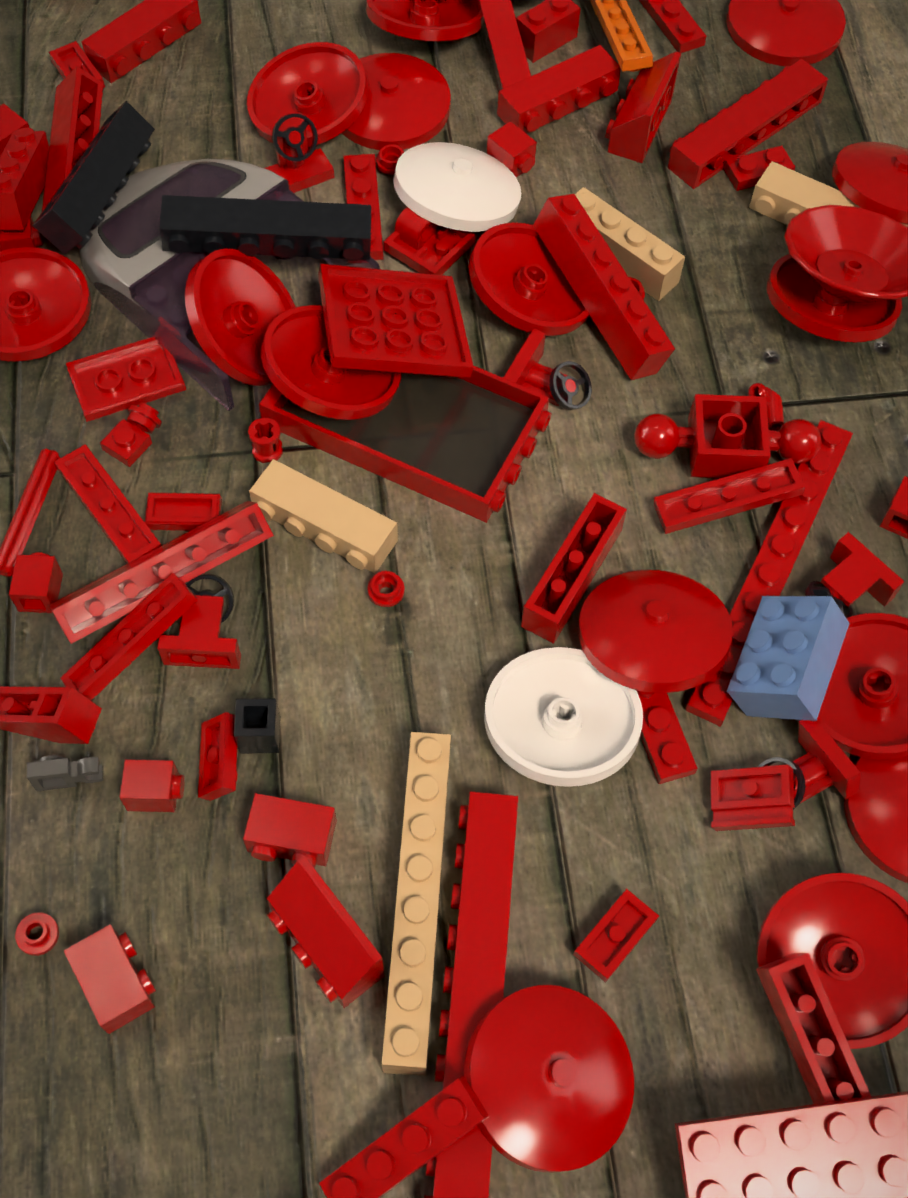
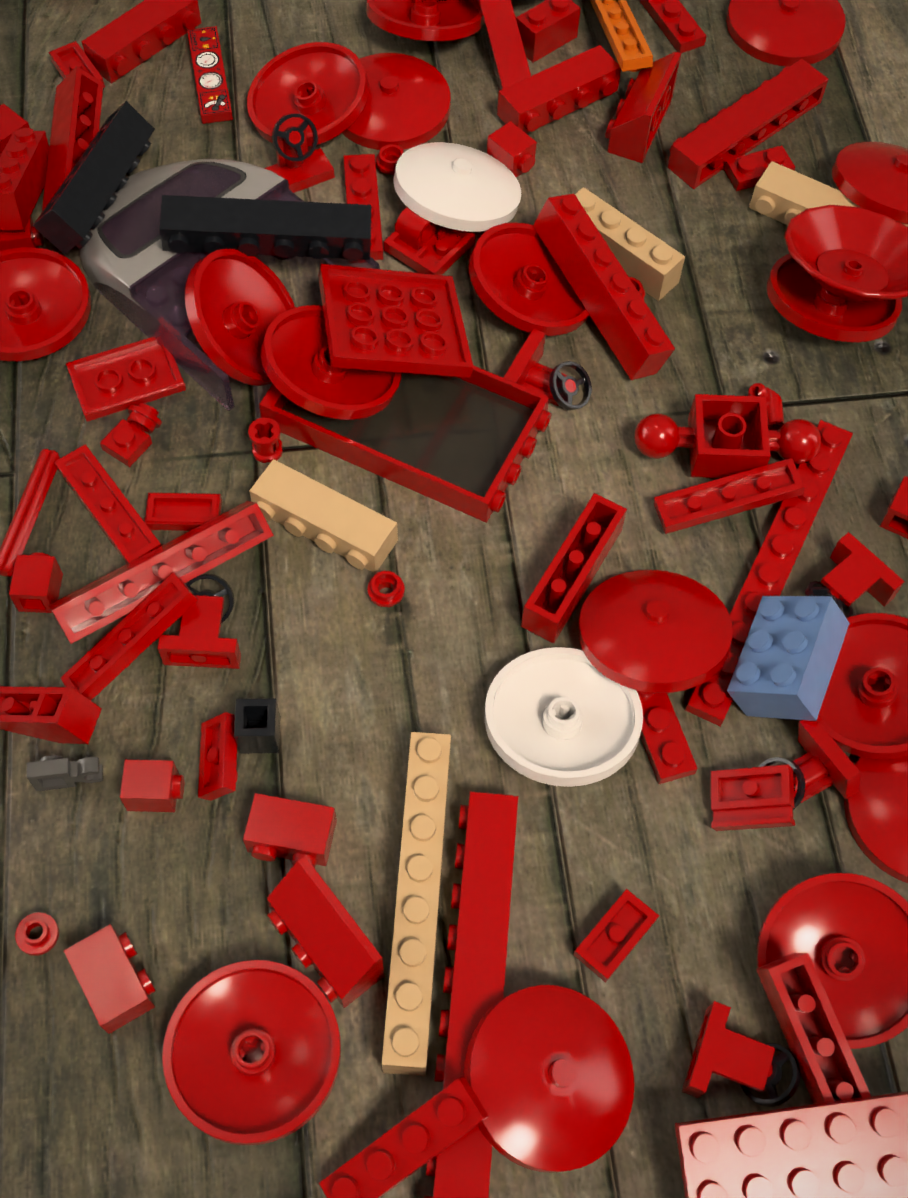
none -> red dish [162,960,341,1145]
none -> red tile [187,26,233,124]
none -> red piece [681,1001,801,1107]

